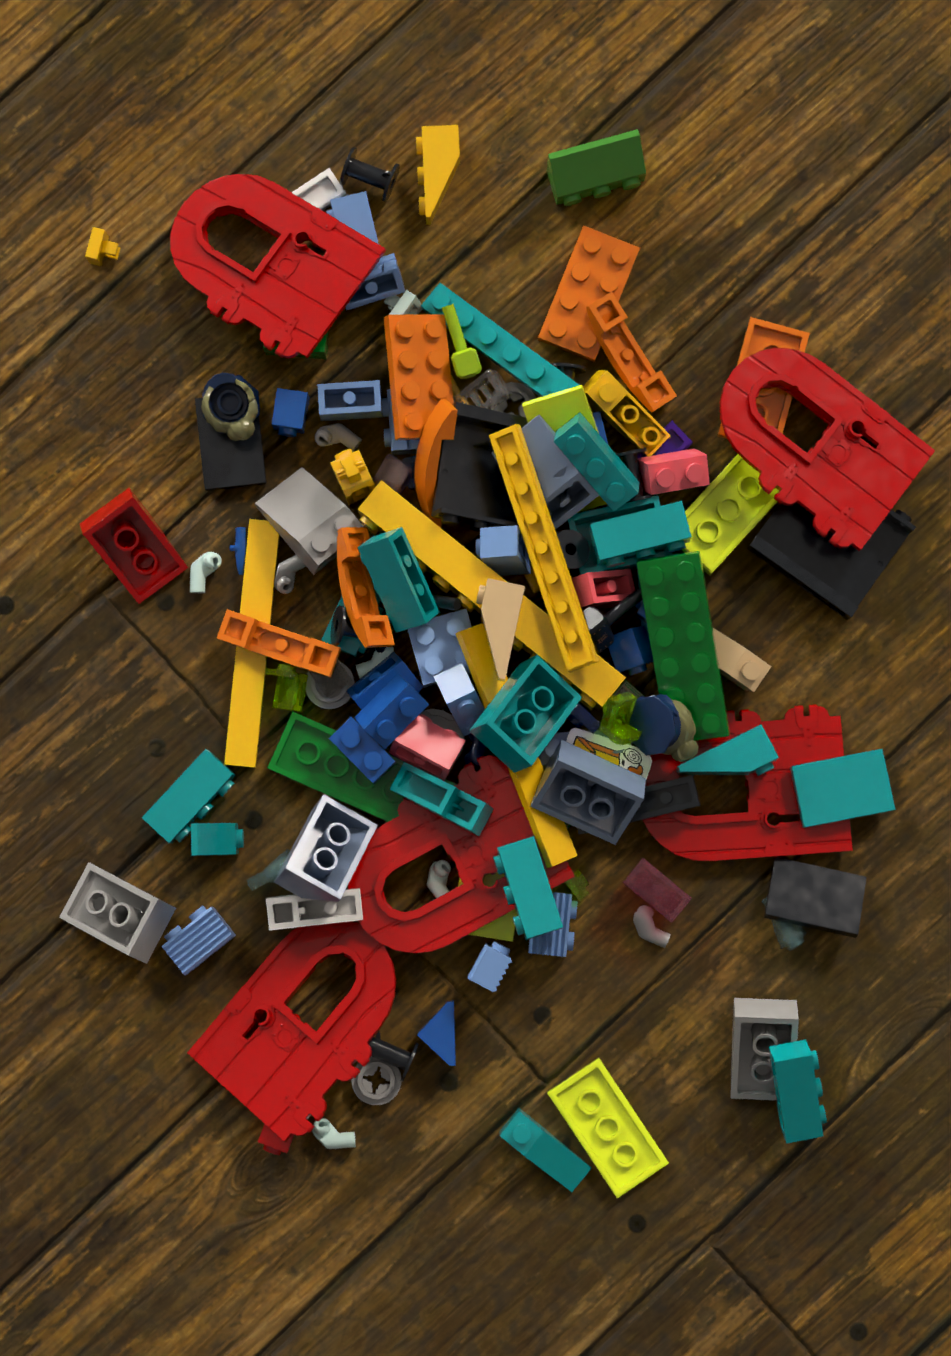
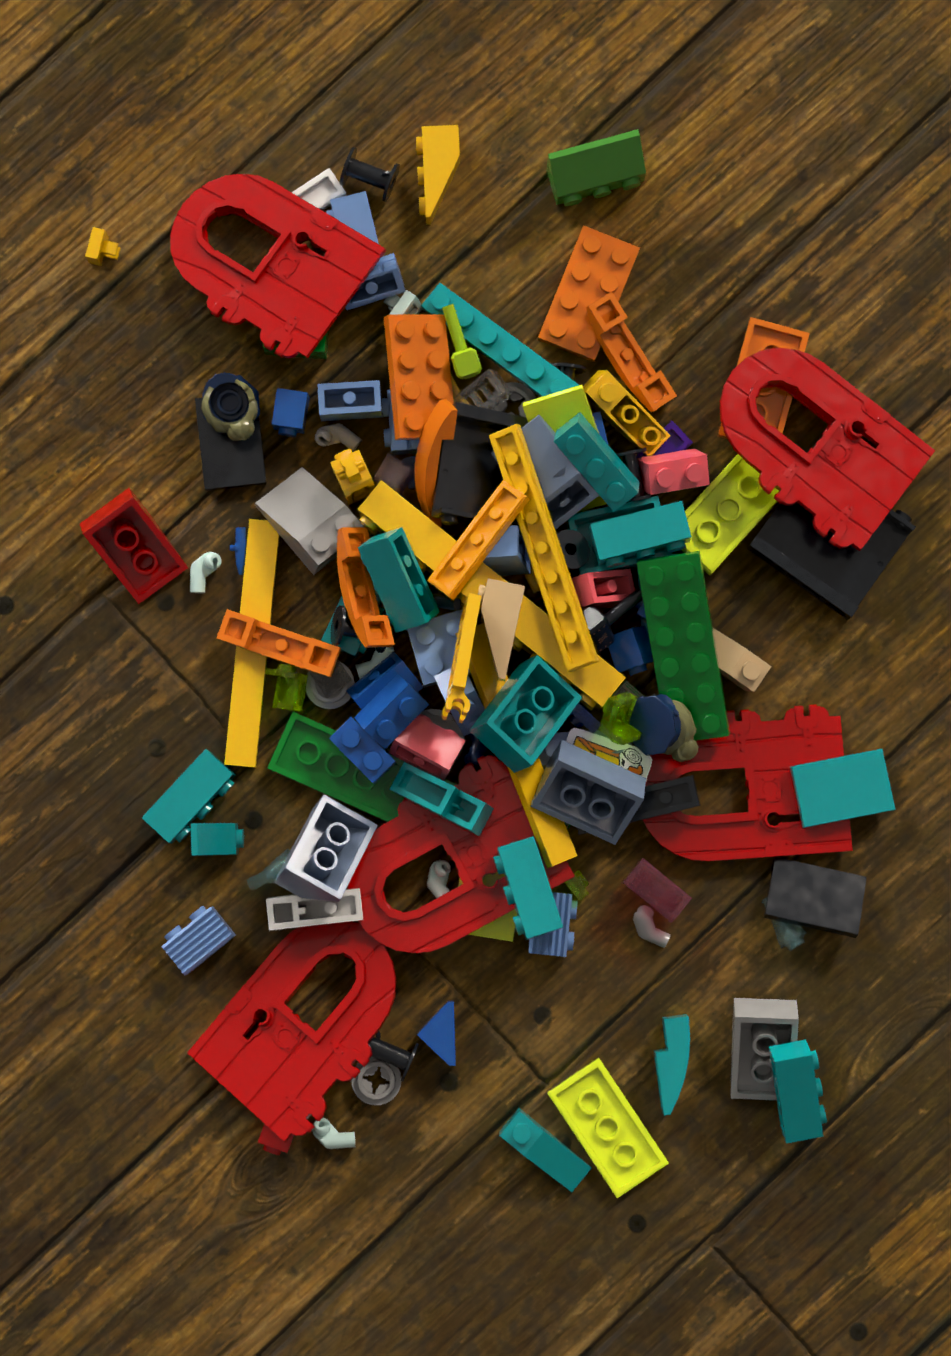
light grey slope [59,862,176,964] -> none
light grey arm [274,555,306,594] -> none
medium blue brick [468,941,512,992] -> none
teal slope [675,724,779,776] -> none
none -> light orange tile [427,480,530,601]
none -> yellow tile [441,593,481,723]
none -> teal slope [653,1014,690,1116]

